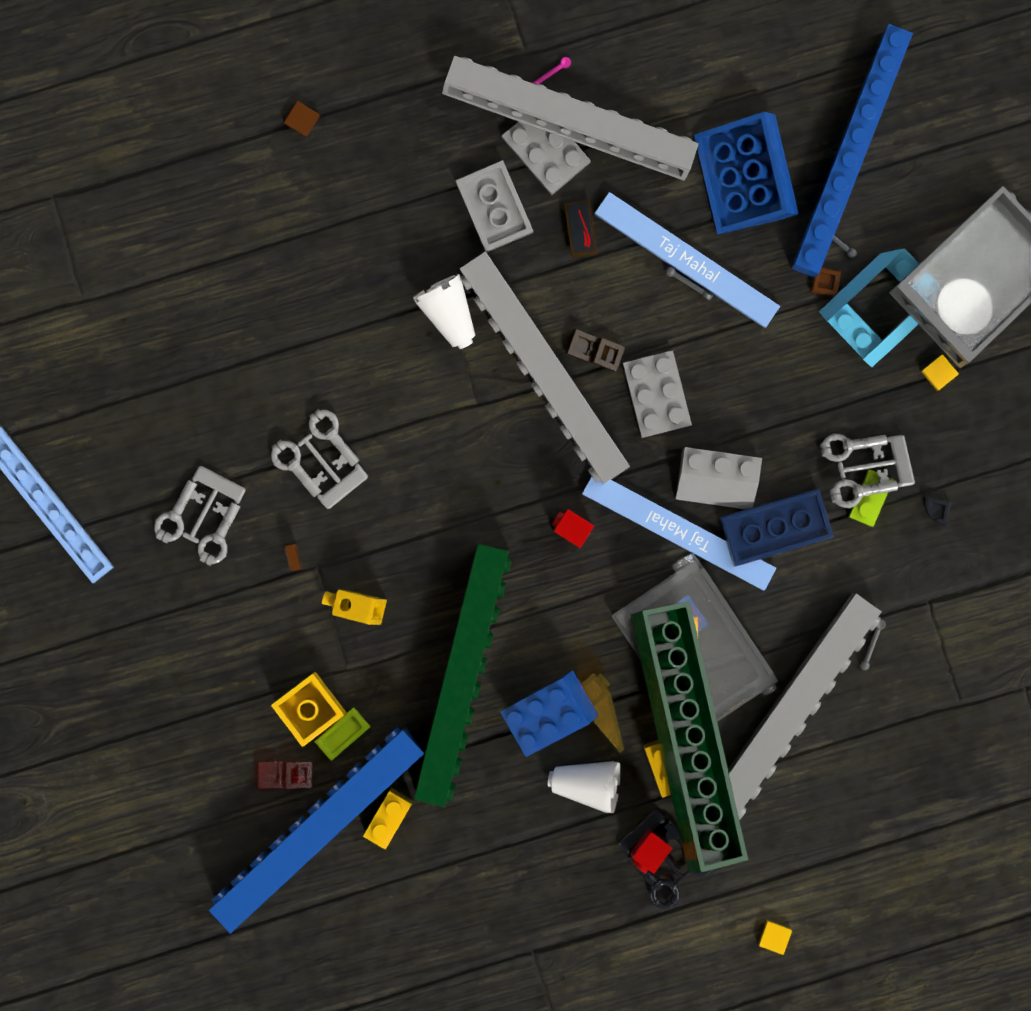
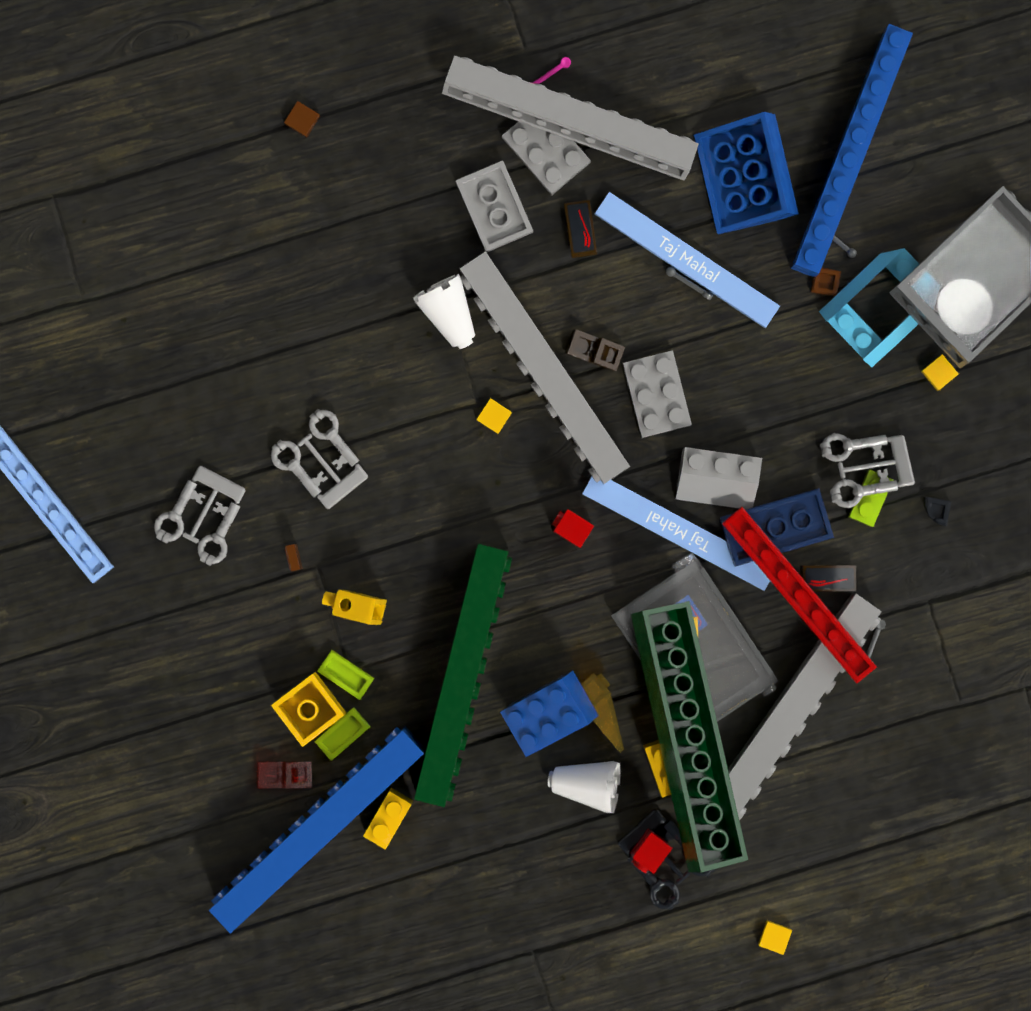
none -> lime tile [317,650,375,700]
none -> yellow tile [477,398,512,434]
none -> red tile [722,507,877,684]
none -> black slope [800,565,856,592]

